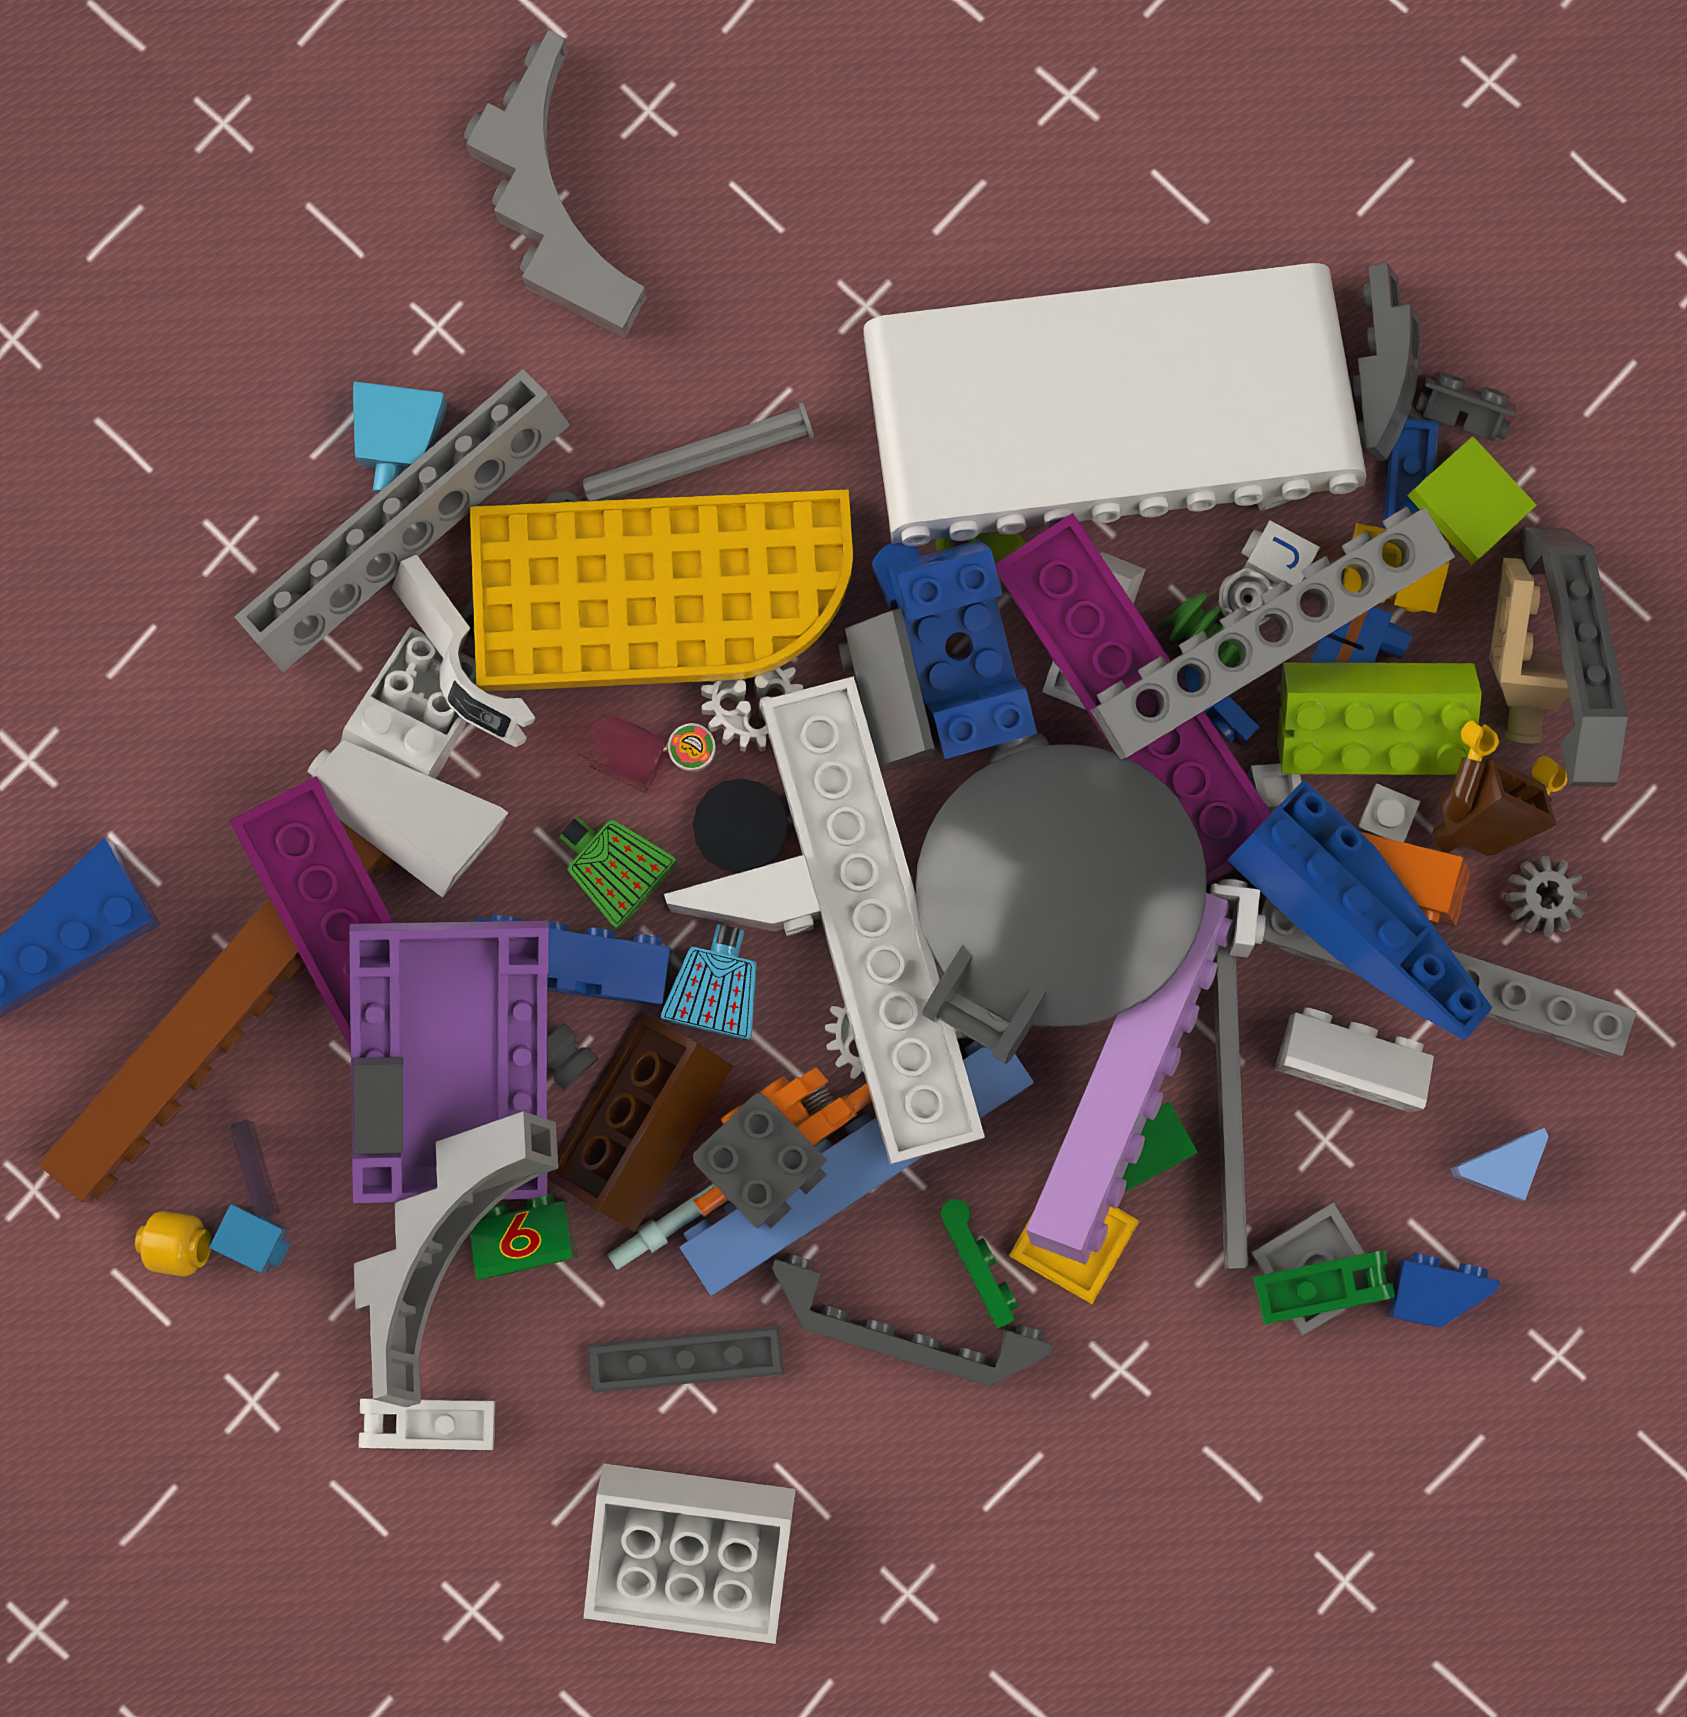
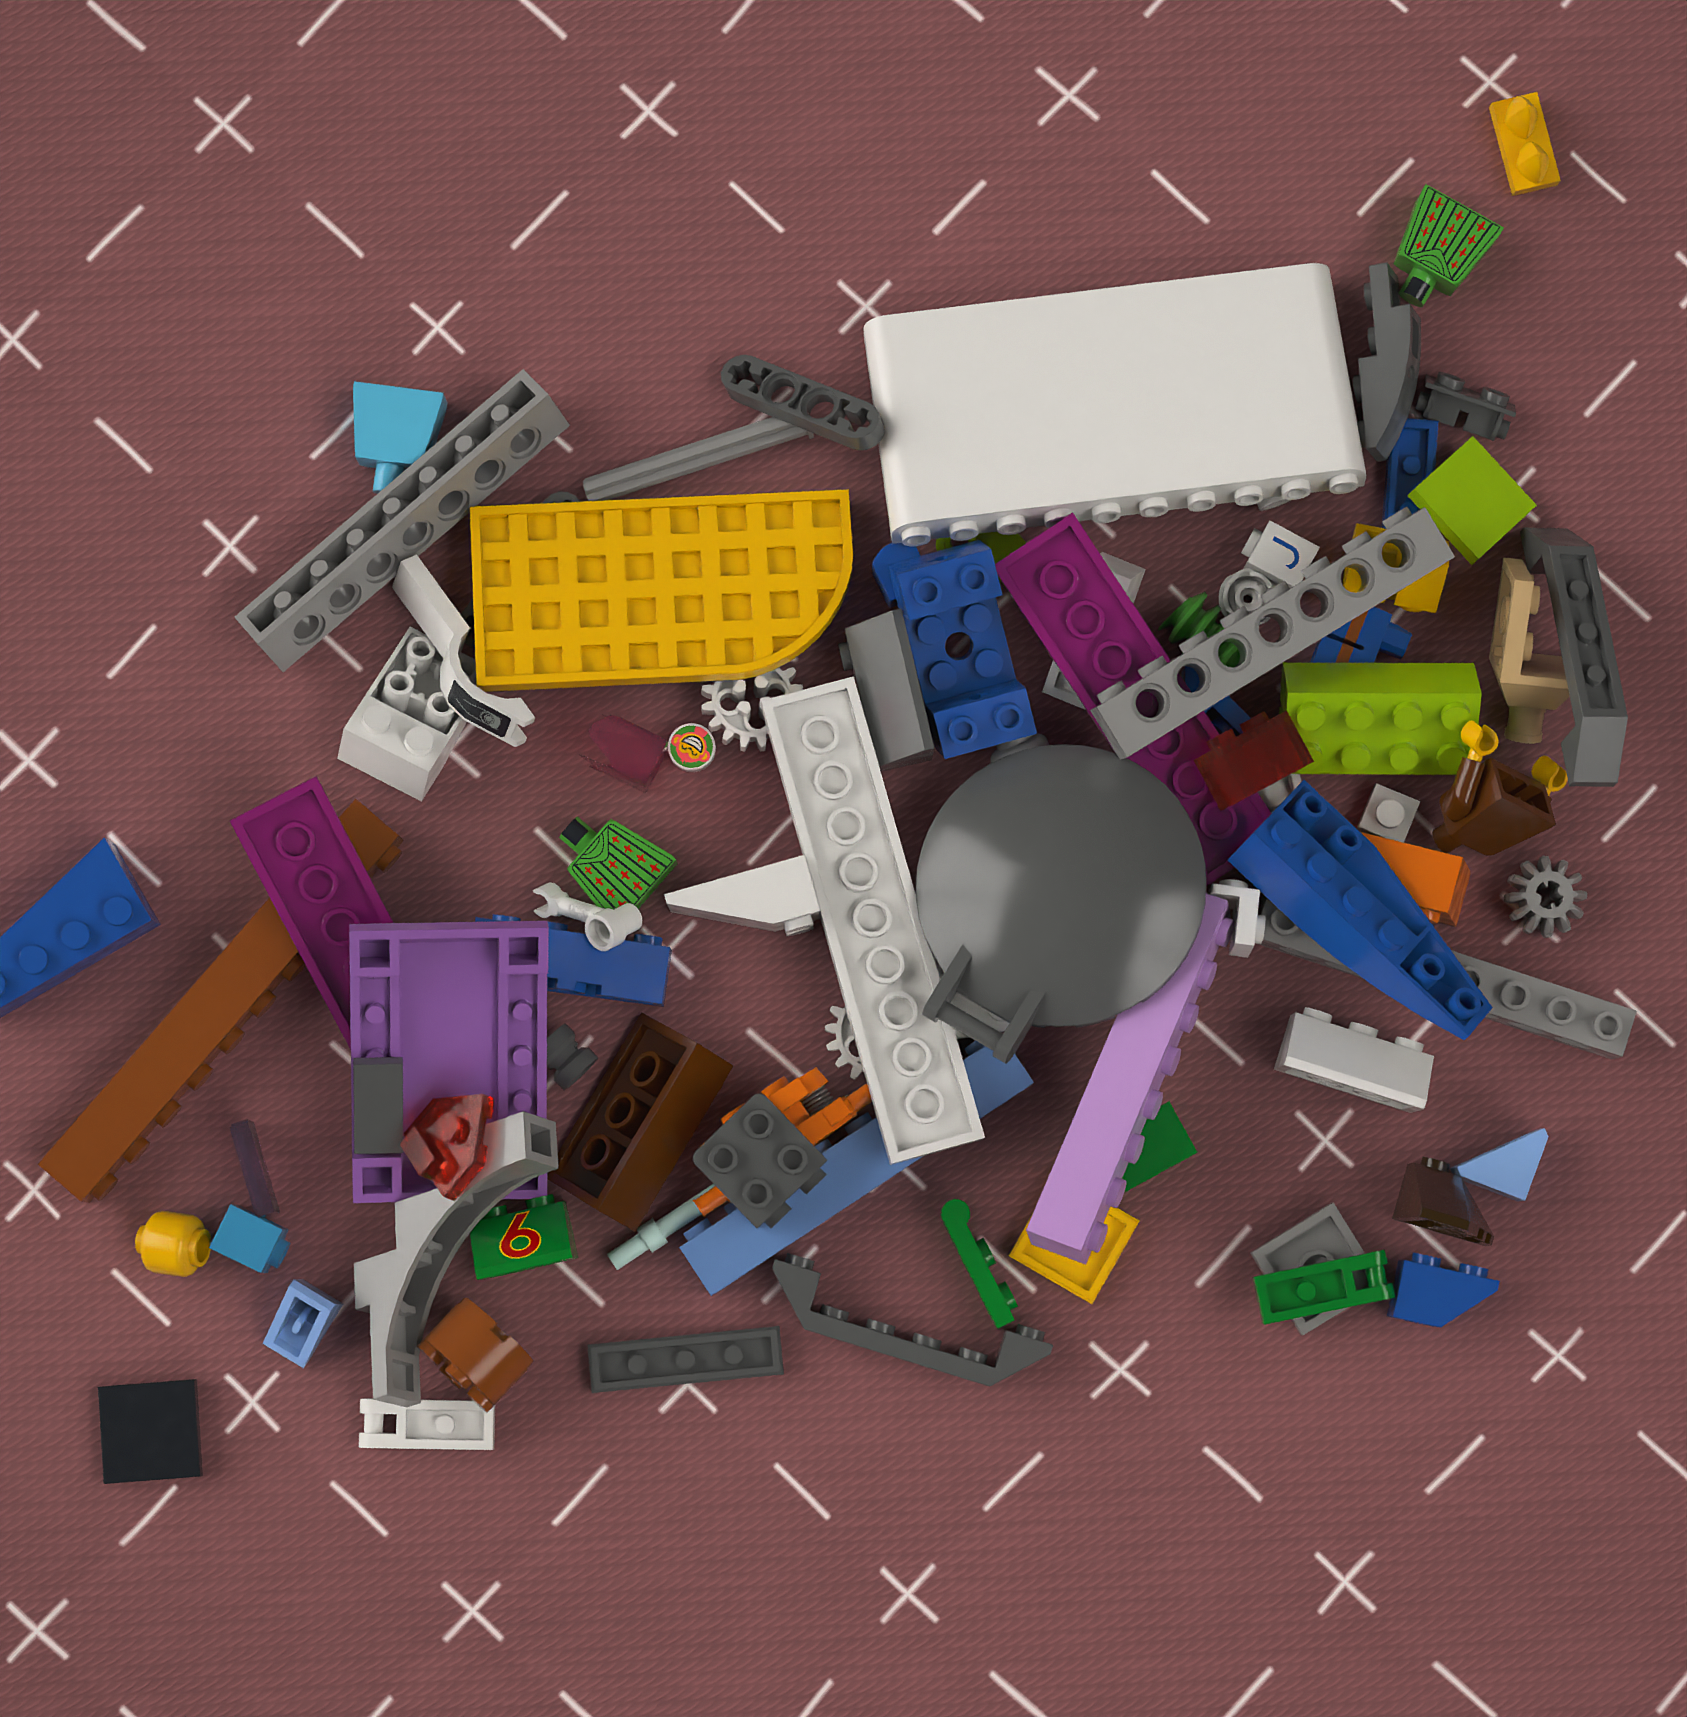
white slope [307,739,508,898] -> none
light grey arch [464,30,647,339] -> none
white slope [584,1464,796,1644] -> none
medium azure torso [661,924,757,1042] -> none
black tile [693,778,788,874] -> none
light grey tile [1213,883,1248,1269] -> none
none -> black tile [98,1379,203,1484]
none -> light blue slope [263,1279,343,1368]
none -> clear red plate [400,1094,495,1201]
none -> dark orange brick [417,1297,534,1413]
none -> white brick [533,882,642,951]
none -> dark grey beam [721,355,885,451]
none -> clear red brick [1193,711,1314,811]
none -> dark brown wedge [1392,1157,1494,1246]
none -> bright green torso [1394,184,1504,307]
none -> yellow tile [1489,92,1561,196]

